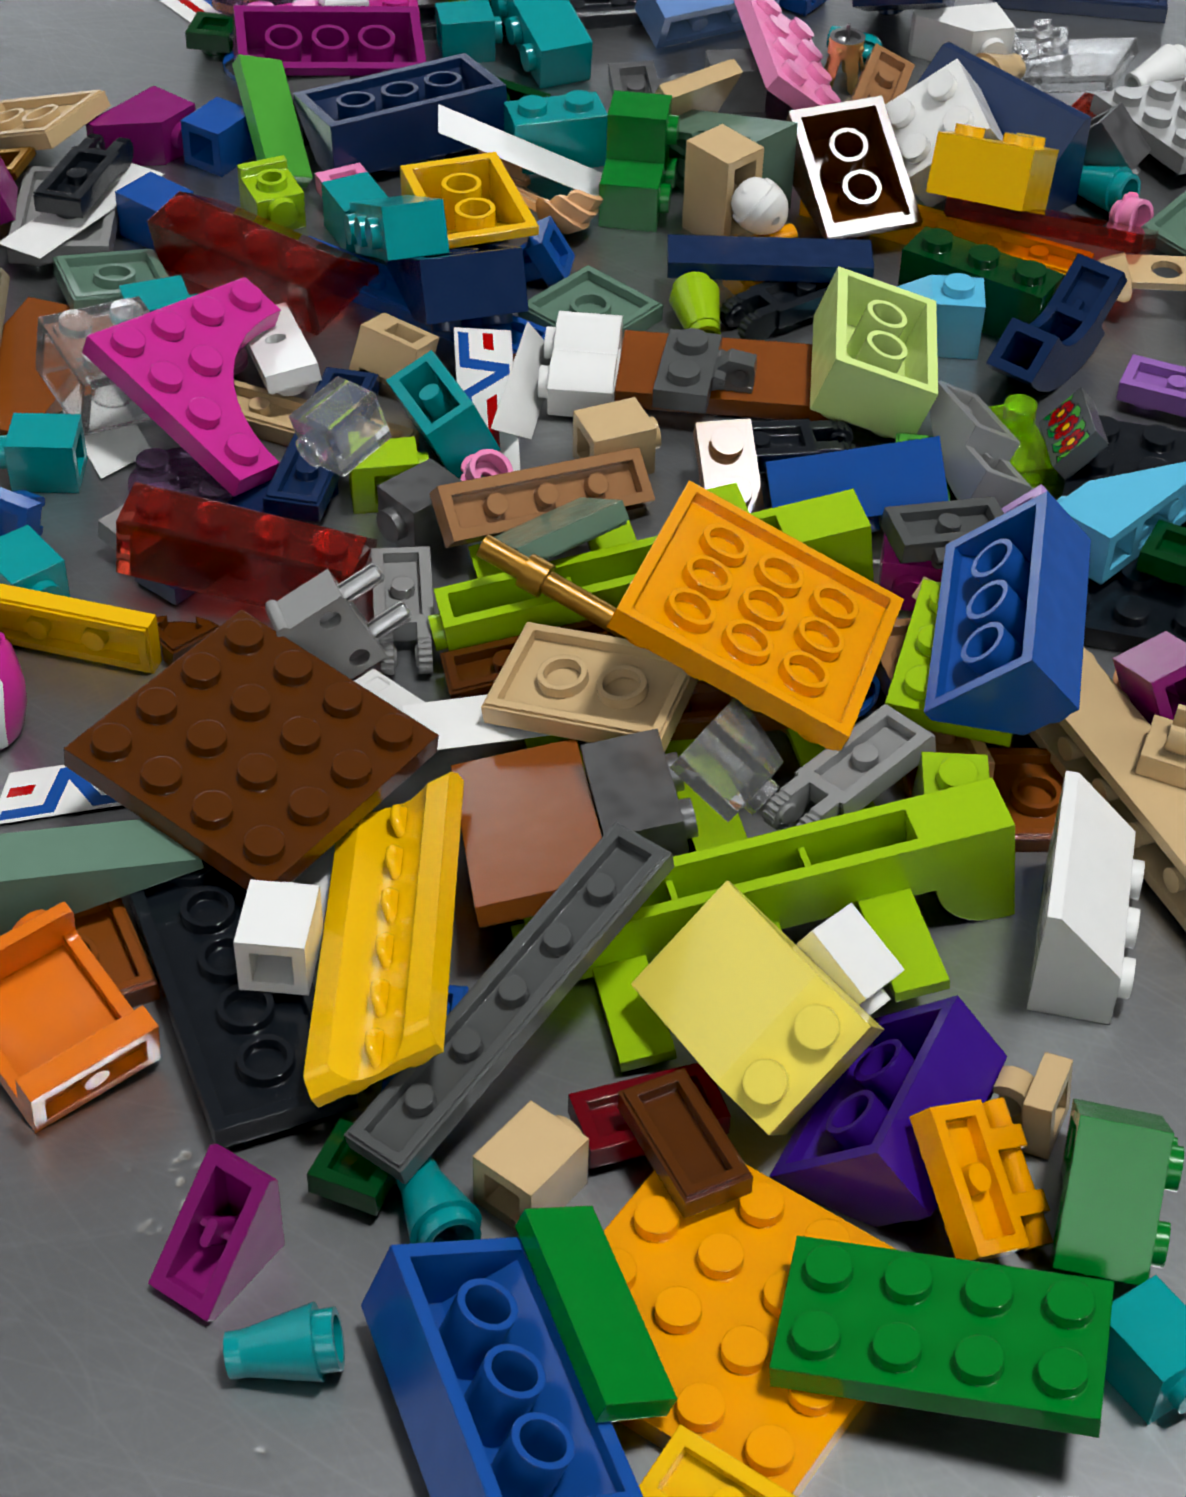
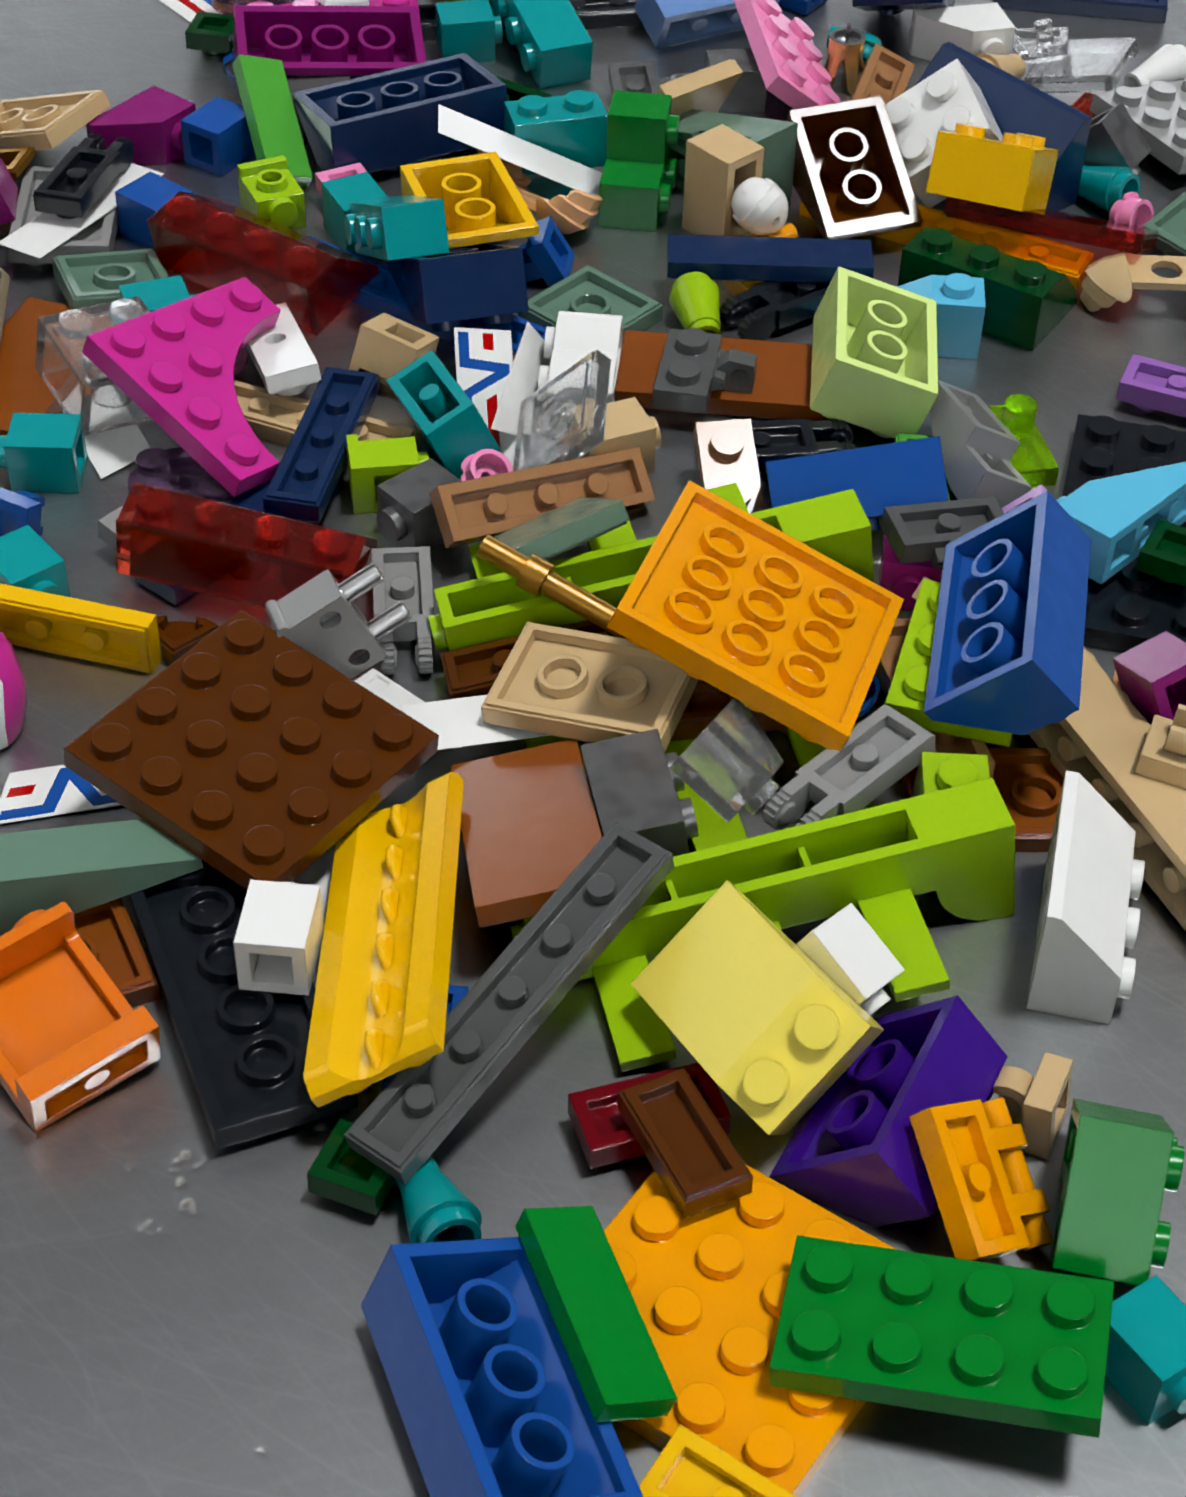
magenta slope [148,1144,285,1322] -> none
teal cone [223,1301,345,1382] -> none
clear brick [289,376,392,477] -> none
tan brick [472,1100,589,1231] -> none
dark blue arch [986,253,1127,392] -> none
tile [1039,388,1109,479] -> none
none -> clear tile [513,350,611,471]

